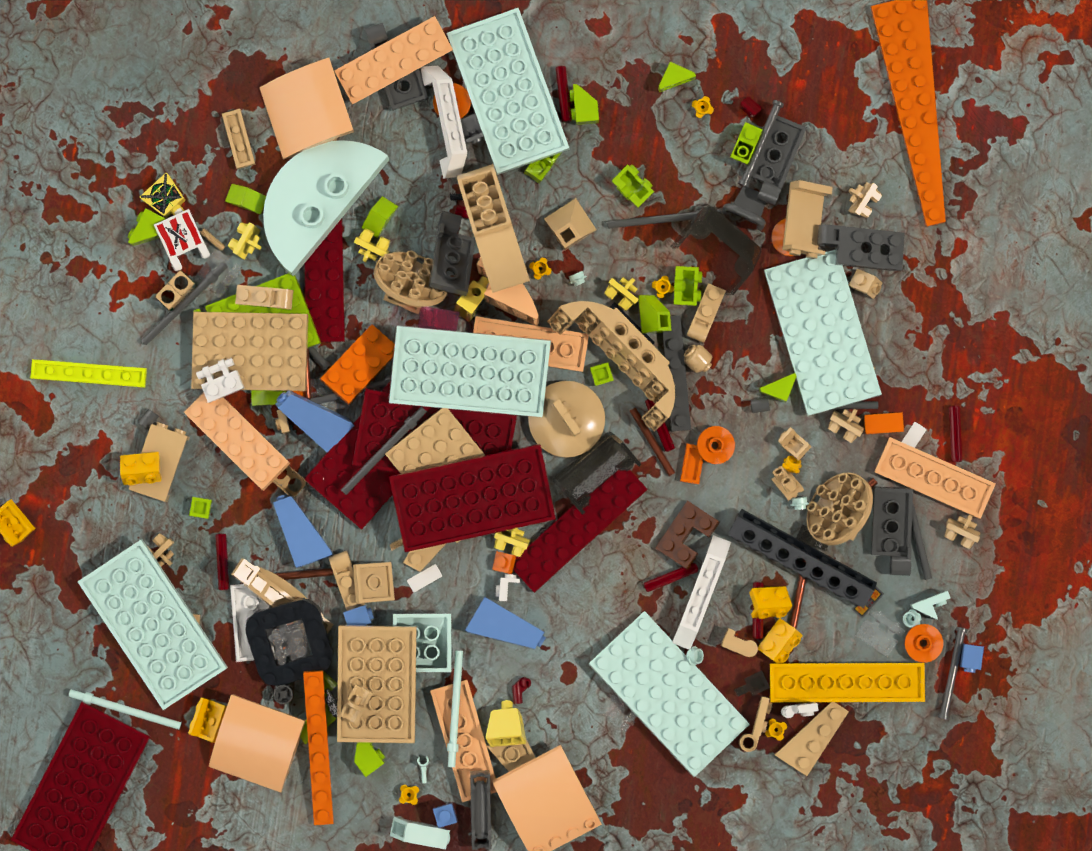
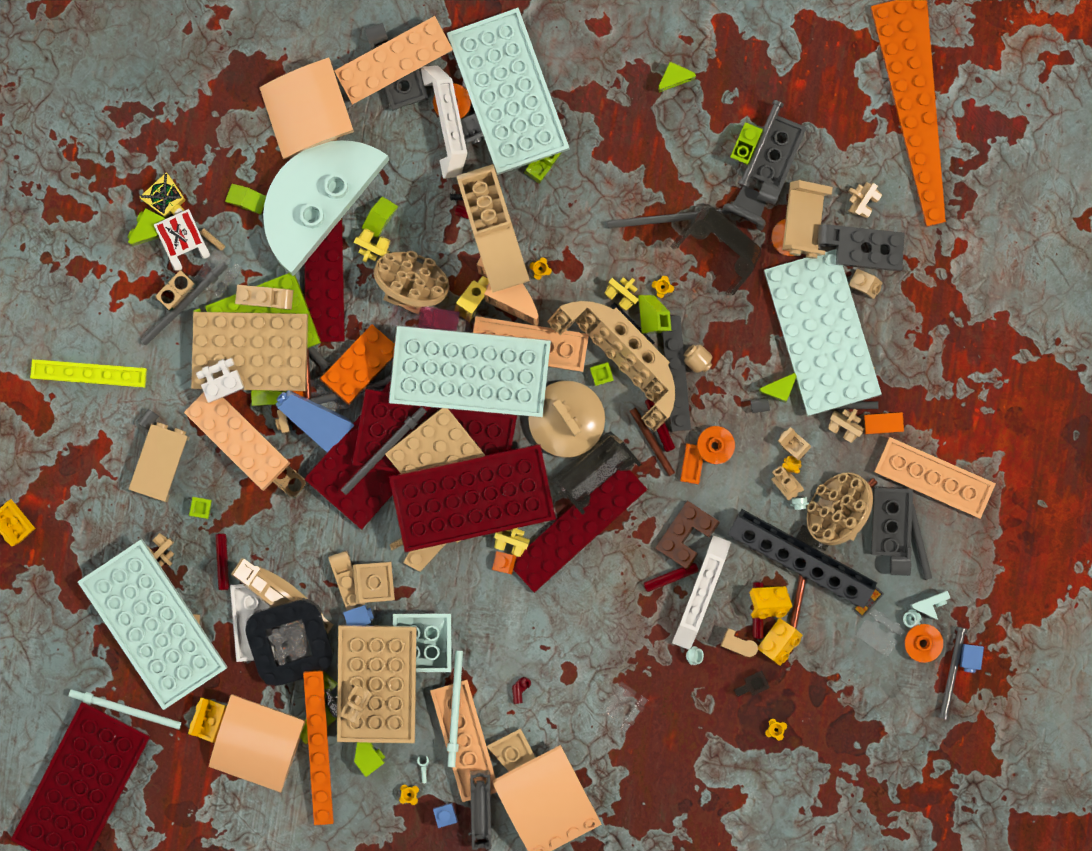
yellow bracket [120,452,162,486] -> none
tan plate [222,109,256,170] -> none
light yellow hips [228,222,262,260] -> none
medium blue slope [273,494,334,568] -> none
copper bar [274,568,333,580] -> none
dark grey wheel [274,685,294,704] -> none
light aqua slope [390,817,450,850] -> none
white sticker [407,564,442,592] -> none
dark grey hinge [429,211,475,296] -> none
medium blue slope [465,597,546,649] -> none
light yellow torso [486,700,526,747] -> none
white bracket [496,574,520,601] -> none
tan slope [544,198,597,251] -> none
dark red axle [556,66,572,122] -> none
lime slope [569,84,599,125] -> none
light aqua plate [569,271,587,286] -> none
light aqua plate [588,611,750,777] -> none
lime cylinder [611,164,654,208] -> none
lime cylinder [674,266,702,306] -> none
tan plate [686,283,726,343] -> none
yellow plate [692,96,714,118] -> none
tan plate [739,696,772,752] -> none
dark red slope [740,96,762,119] -> none
yellow plate [770,663,925,702] -> none
tan wing [774,702,849,776] -> none
white plate [781,702,818,718] -> none
white sticker [902,422,926,448] -> none
tan hips [944,514,980,549] -> none
dark red axle [949,406,962,462] -> none

